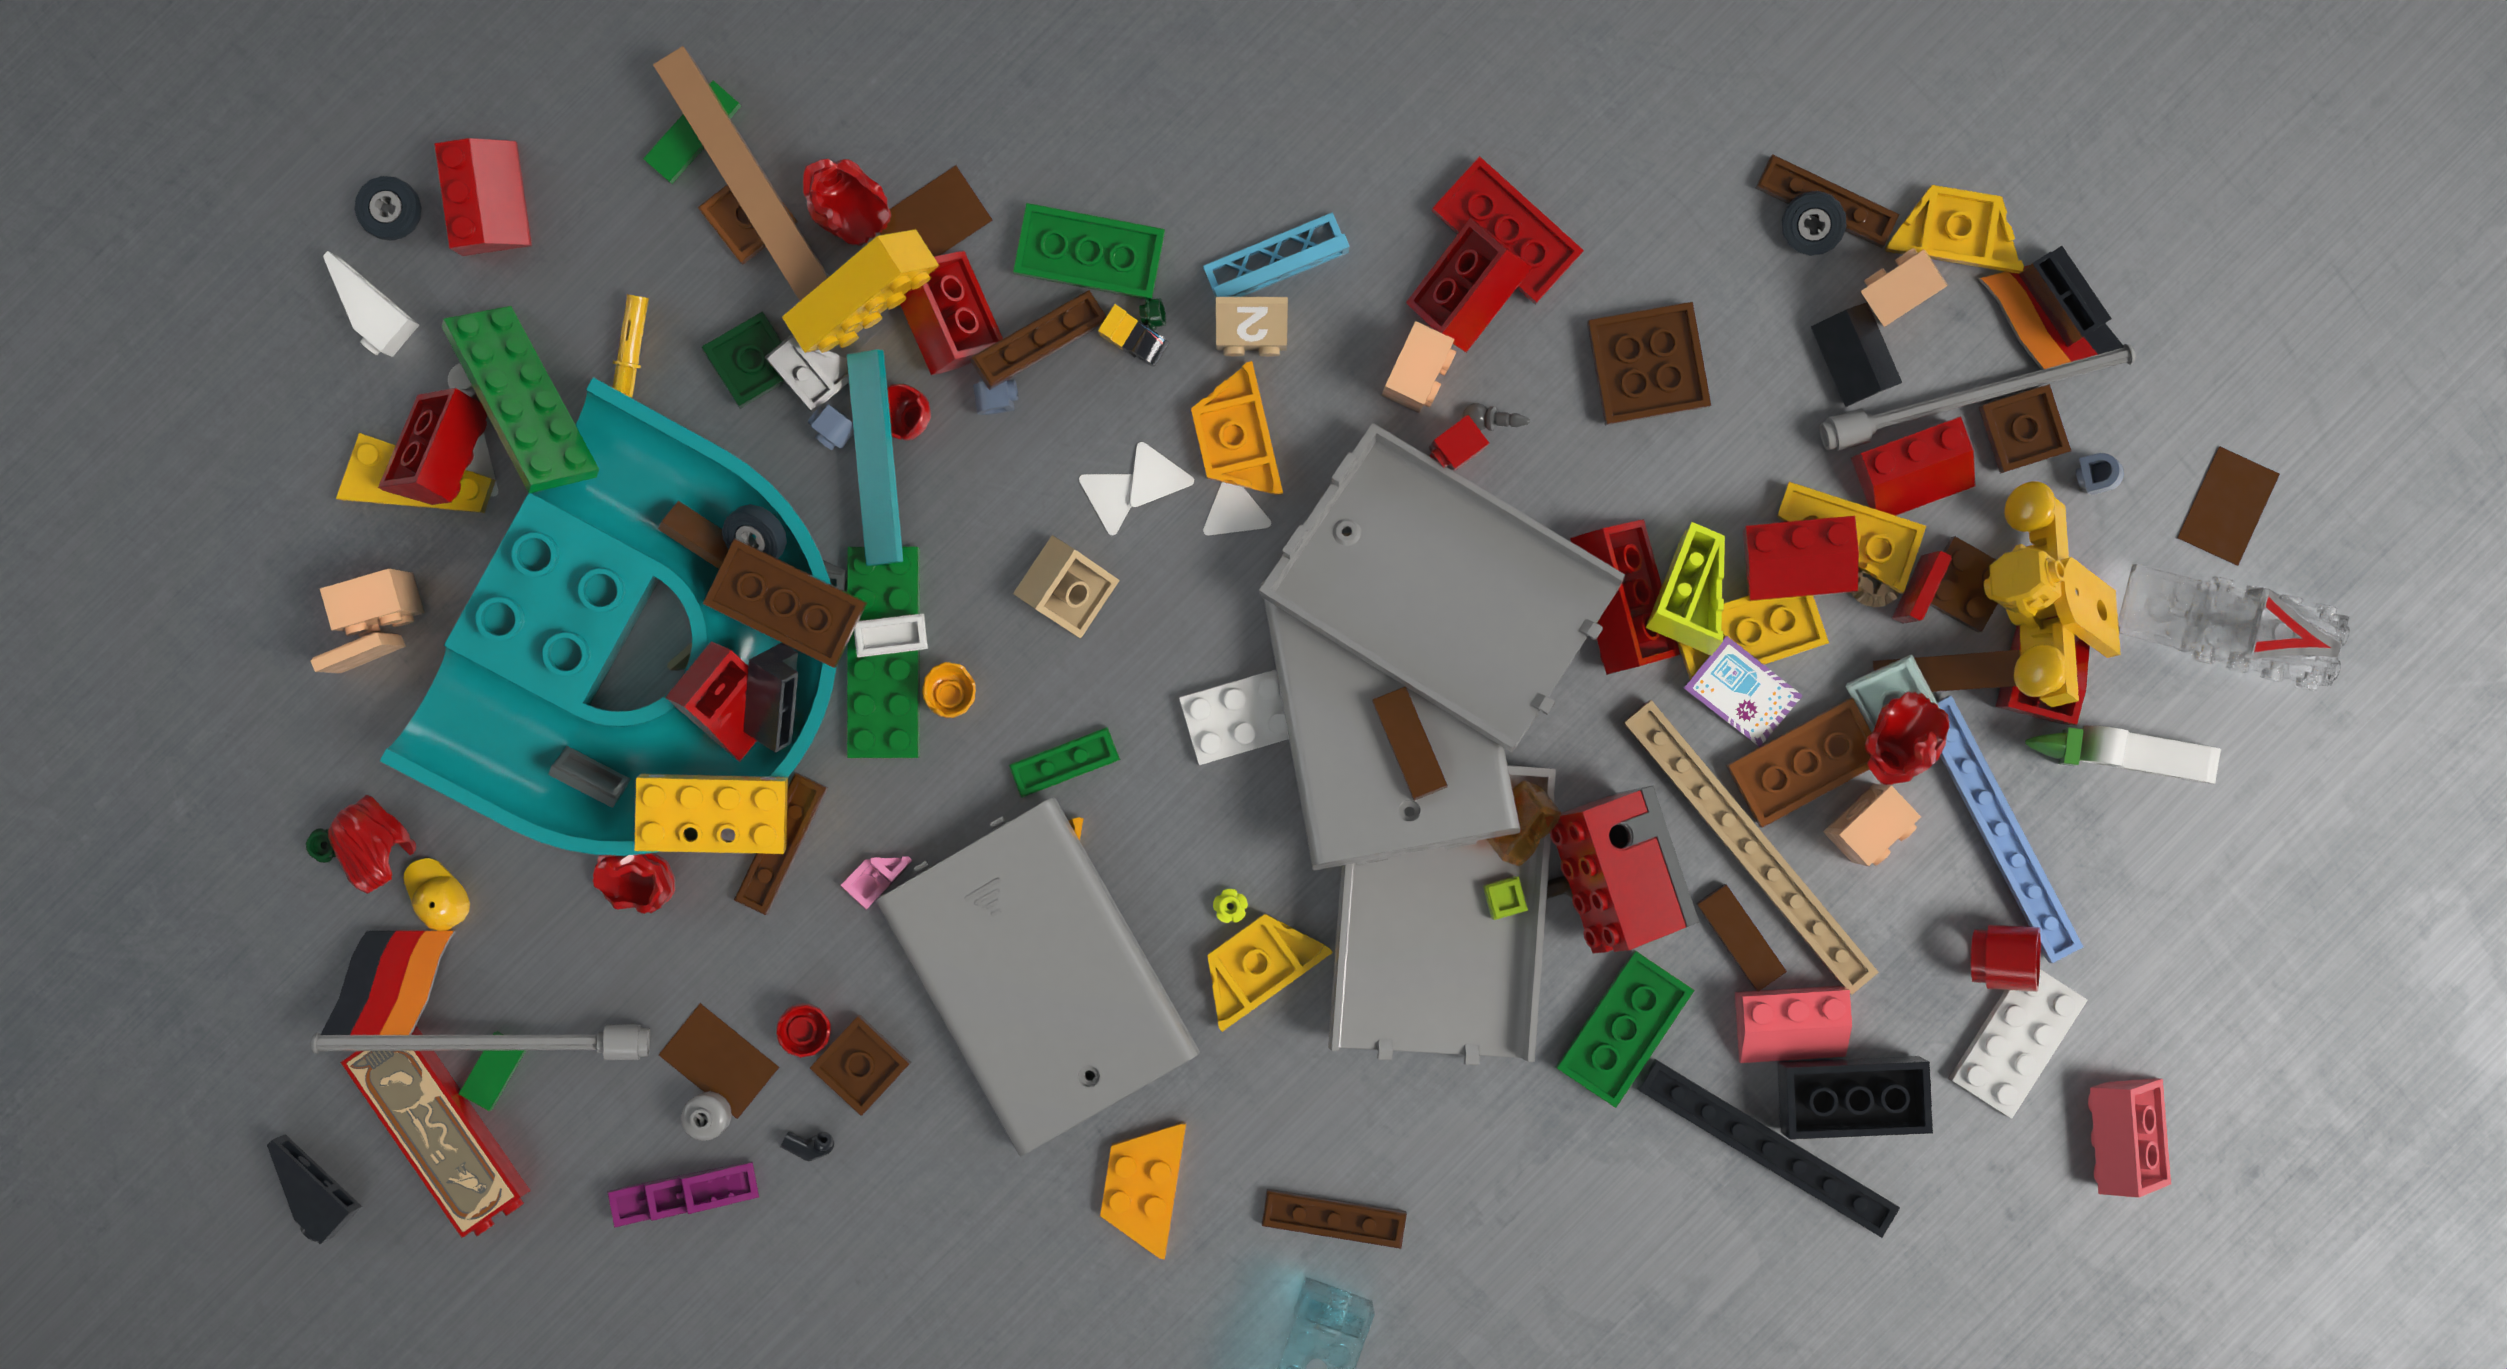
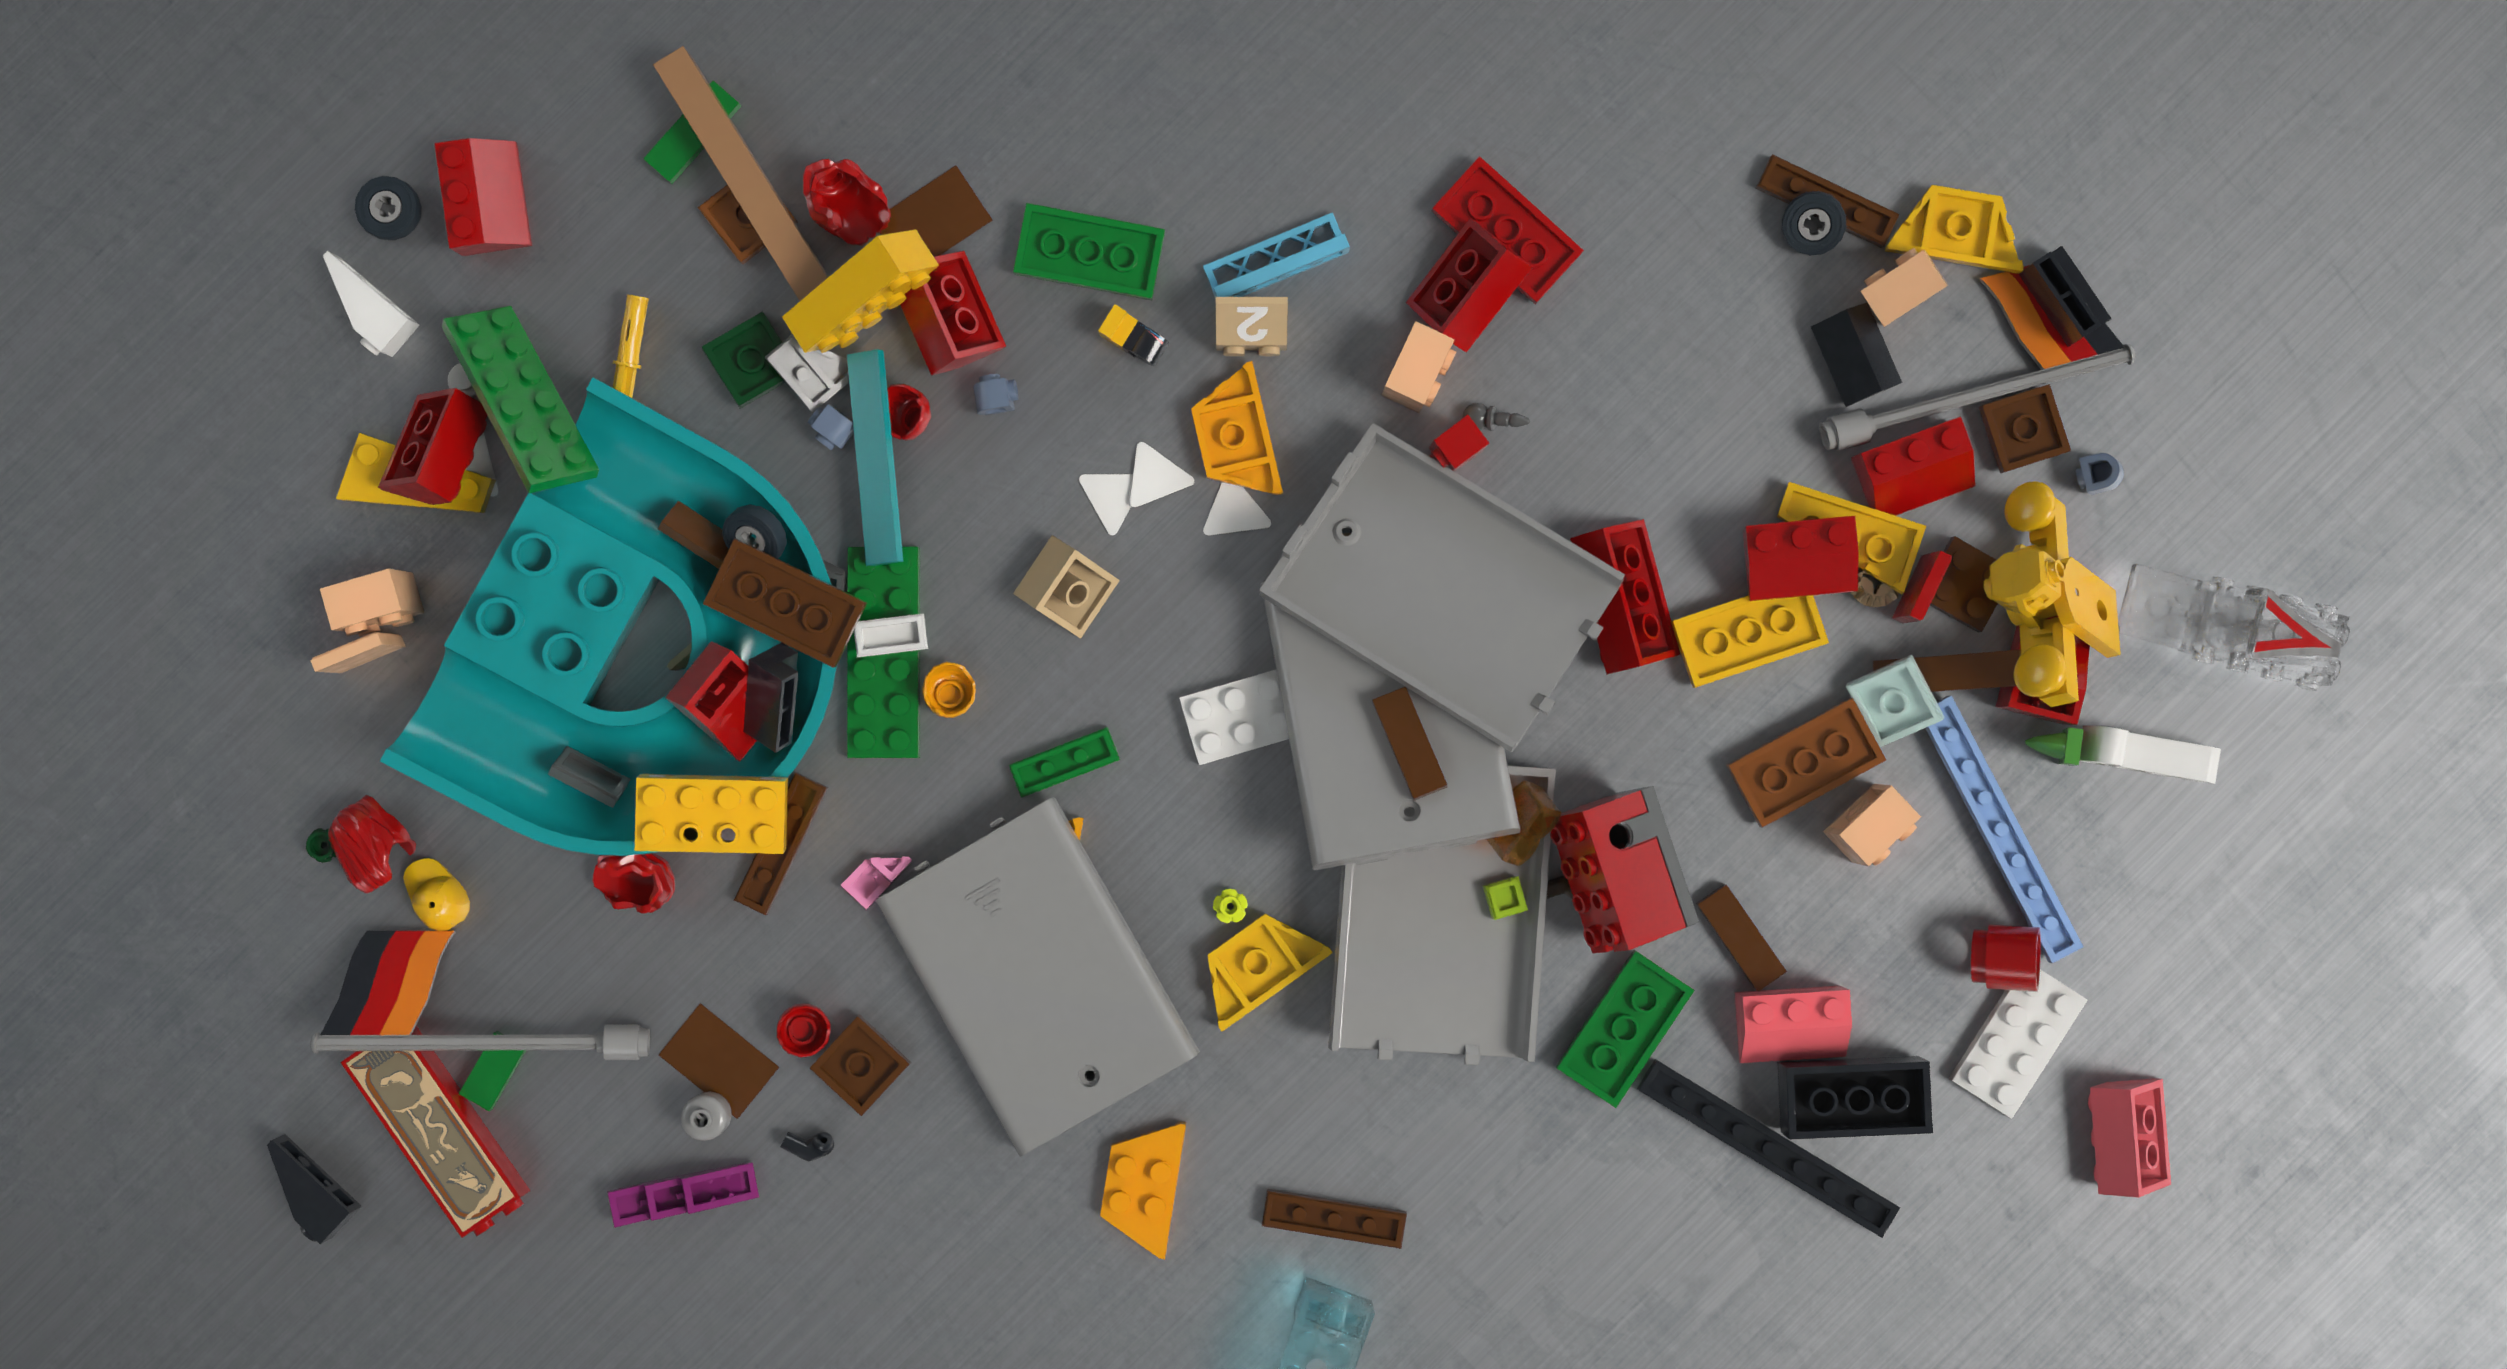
reddish brown tile [970,290,1107,390] -> none
dark green plate [1139,298,1166,331] -> none
reddish brown plate [1587,302,1712,426] -> none
tan plate [1623,700,1879,995] -> none
neon yellow wedge [1646,522,1725,656] -> none
sticker [1684,636,1803,747] -> none
red hair [1865,691,1950,785] -> none
reddish brown sticker [2178,446,2280,566] -> none

